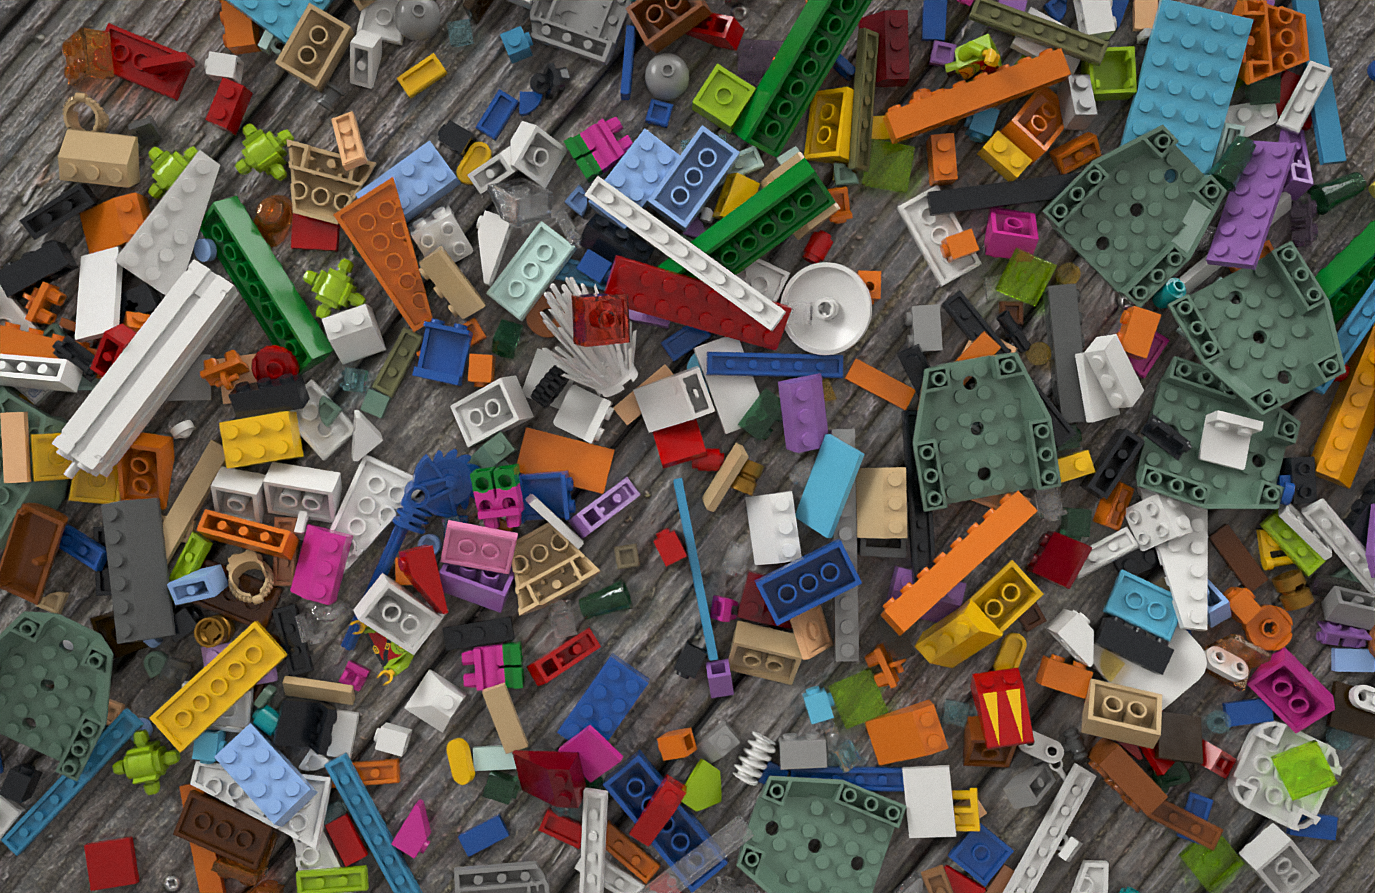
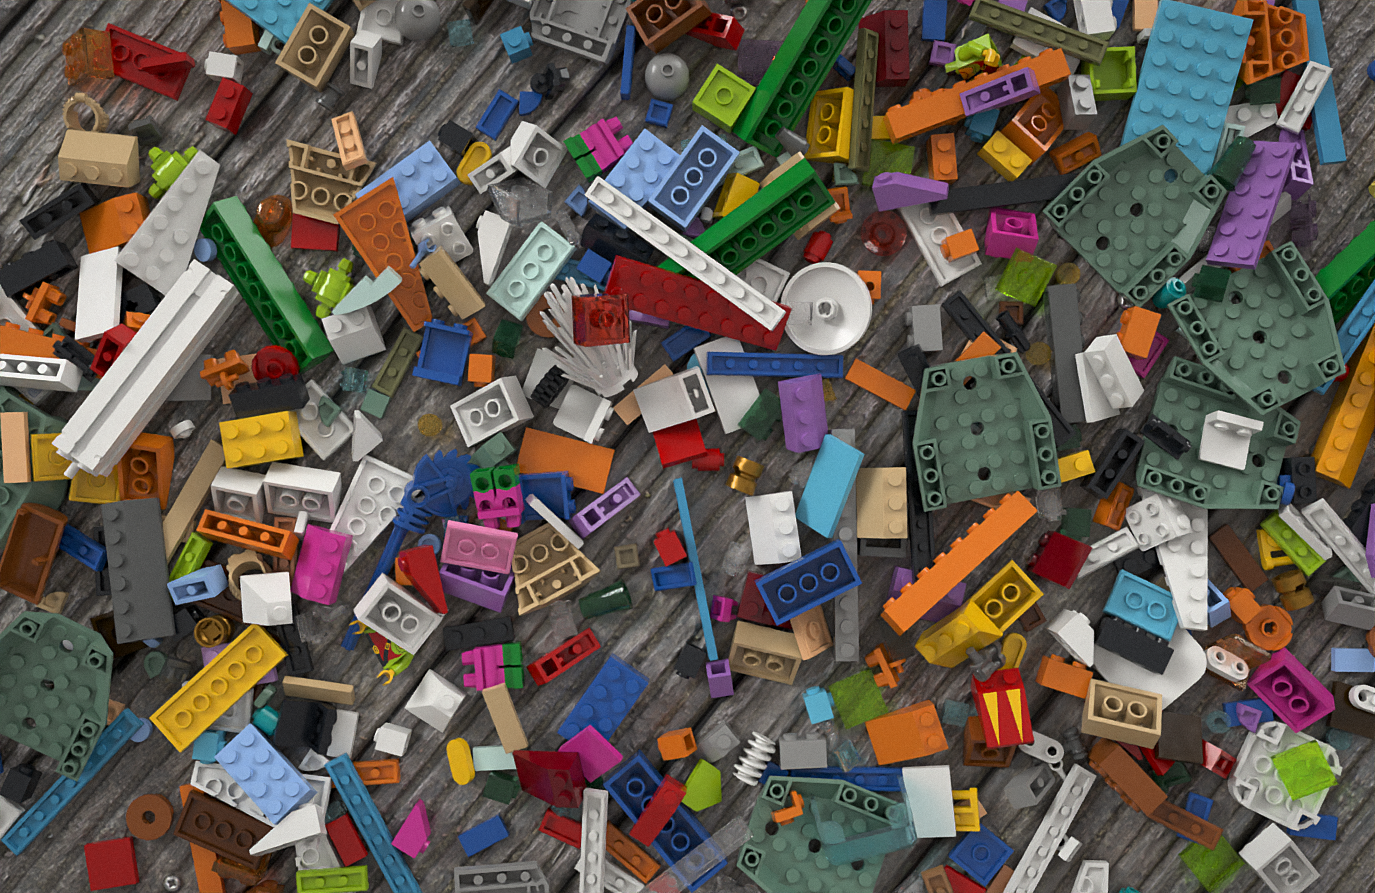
lime piece [112,729,181,795] -> none
lime piece [235,124,295,181] -> none
dark pink tile [338,660,371,692] -> none
yellow tile [396,53,448,99] -> none
tan tile [702,443,749,512] -> none
clear yellow tile [1100,649,1125,682] -> none
clear green plant [1307,172,1367,215] -> none
medium lavender hinge [1316,621,1372,649] -> none
none -> dark orange tile [126,793,174,841]
none -> white slope [240,572,293,626]
none -> white slope [249,802,327,857]
none -> light aqua slope [332,266,403,315]
none -> medium blue hand [409,239,436,269]
none -> clear yellow tile [418,414,442,437]
none -> blue tile [650,562,697,591]
none -> orange bracket [771,790,805,826]
none -> dark grey cone [775,126,810,157]
none -> clear light blue windscreen [810,774,917,865]
none -> clear red dish [861,210,907,256]
none -> medium lavender slope [872,172,949,212]
none -> medium lavender slope [960,67,1040,117]
none -> flat silver piece [966,641,1006,682]
none -> clear green brick [1191,265,1231,303]
none -> medium lavender tile [1236,702,1263,733]

